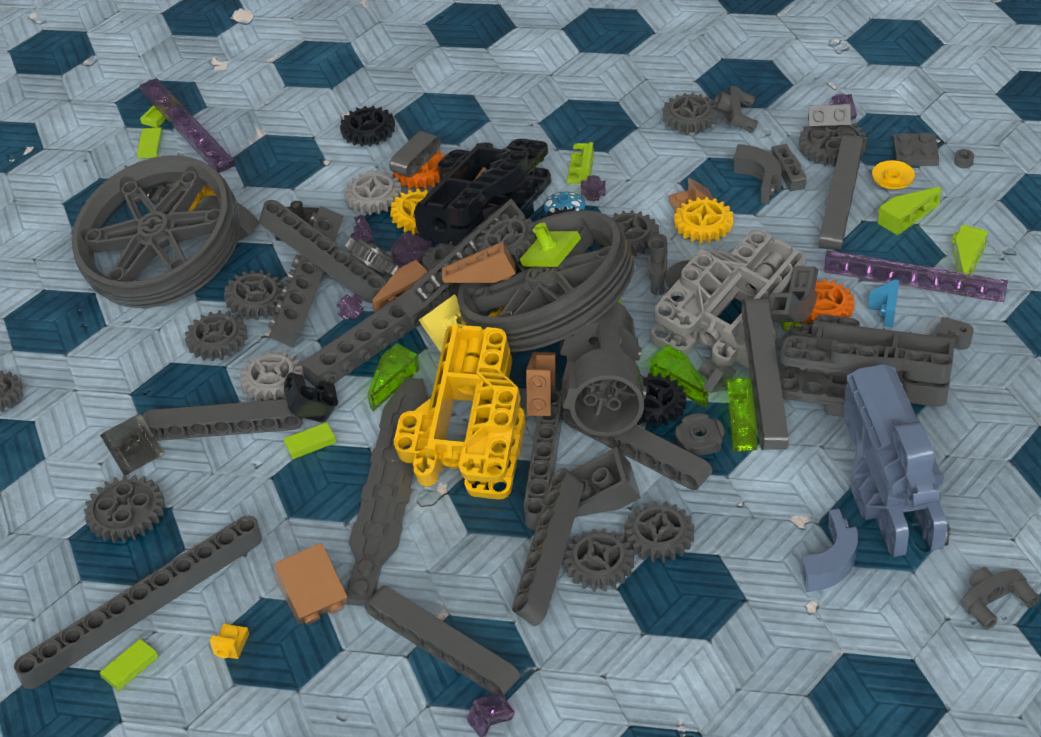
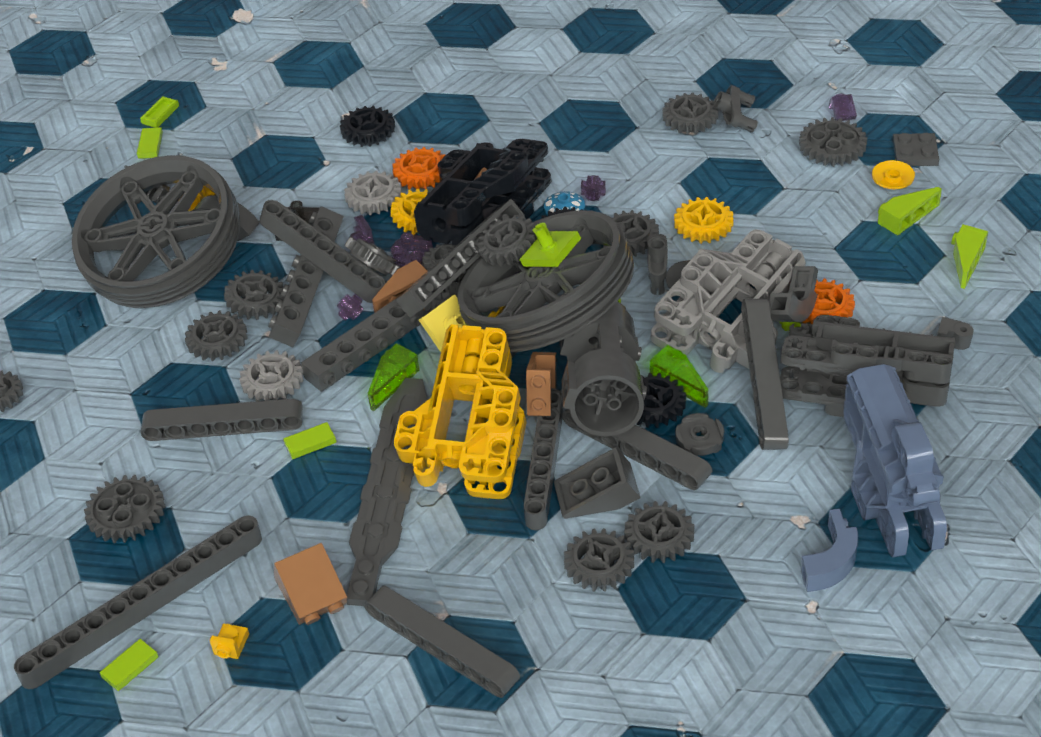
clear smoke tile [100,413,165,475] -> none
clear purple plate [140,78,235,173] -> none
black piece [284,372,338,422] -> none
dark grey beam [389,131,441,178] -> none
medium nougat slope [442,241,516,283] -> none
clear purple bracket [467,693,515,737] -> none
dark grey beam [512,468,584,626] -> none
lime hinge [567,142,594,184] -> none
medium nougat slope [669,178,714,213] -> none
dark grey tile [698,360,737,393] -> none
clear neon green slope [726,378,758,452] -> none
dark grey arch [734,144,782,204] -> none
dark grey piece [771,144,807,192] -> none
hinge [808,104,851,127] -> none
dark grey beam [819,134,864,250] -> none
clear purple plate [824,250,1008,303] -> none
dark azure slope [868,280,899,327] -> none
dark grey axle [954,149,974,169] -> none
dark grey connector [960,567,1040,630] -> none

